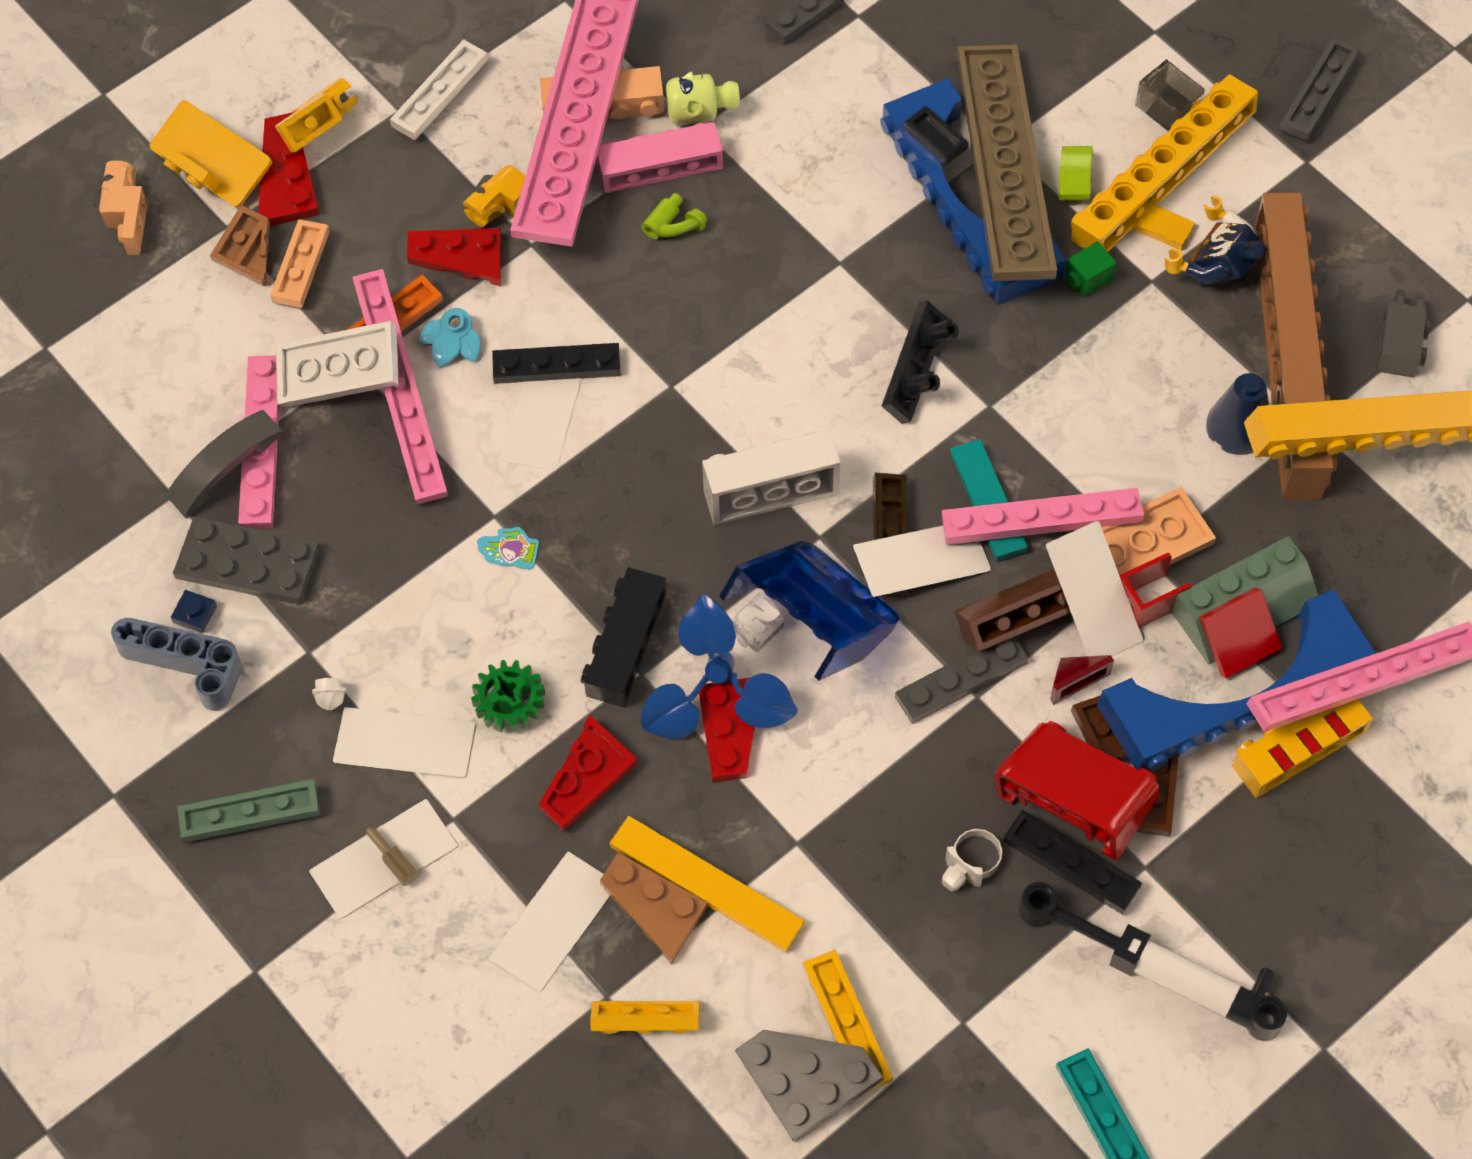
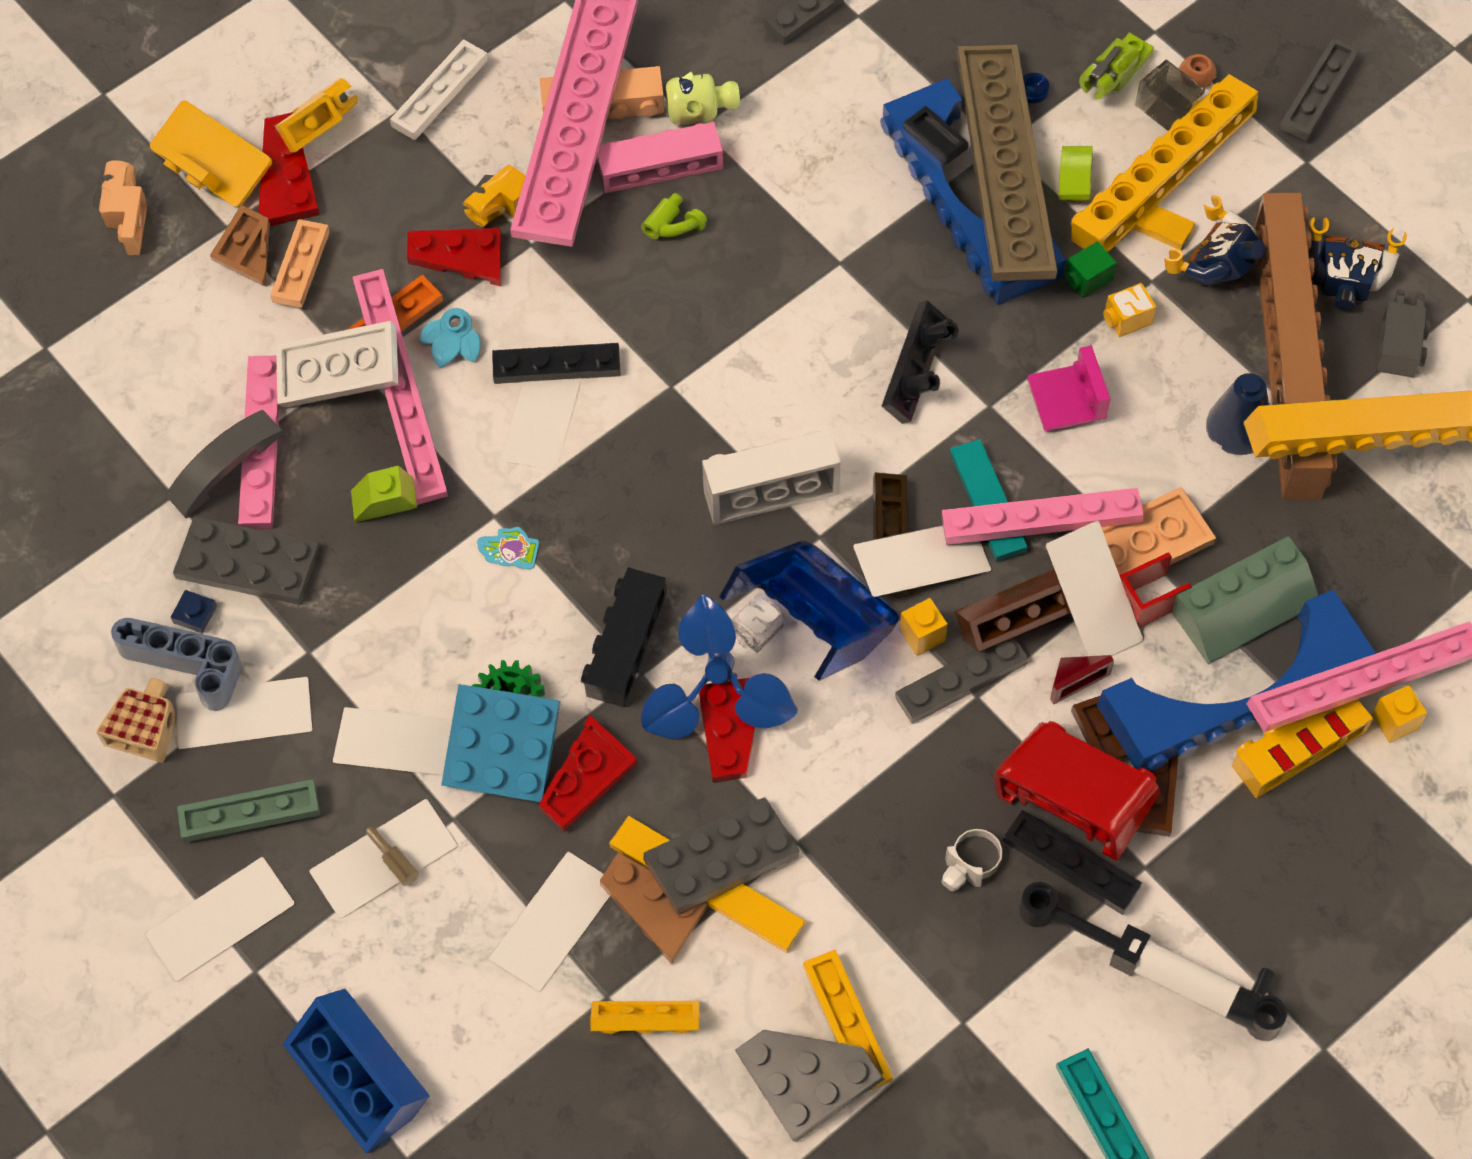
white plate [312,678,346,710] -> none
red tile [1199,587,1282,678] -> none
none -> tan torso [96,678,176,763]
none -> white sticker [145,857,294,981]
none -> white sticker [175,677,312,749]
none -> blue slope [283,988,430,1153]
none -> lime slope [351,466,417,522]
none -> dark azure plate [441,684,561,802]
none -> dark grey plate [643,797,800,915]
none -> yellow brick [900,598,948,656]
none -> clear blue tile [1023,73,1049,103]
none -> dark pink bracket [1027,345,1110,431]
none -> lime plate [1079,32,1154,99]
none -> yellow brick [1103,283,1156,337]
none -> nougat plate [1178,54,1217,89]
none -> torso [1307,217,1407,311]
none -> yellow brick [1372,685,1427,743]

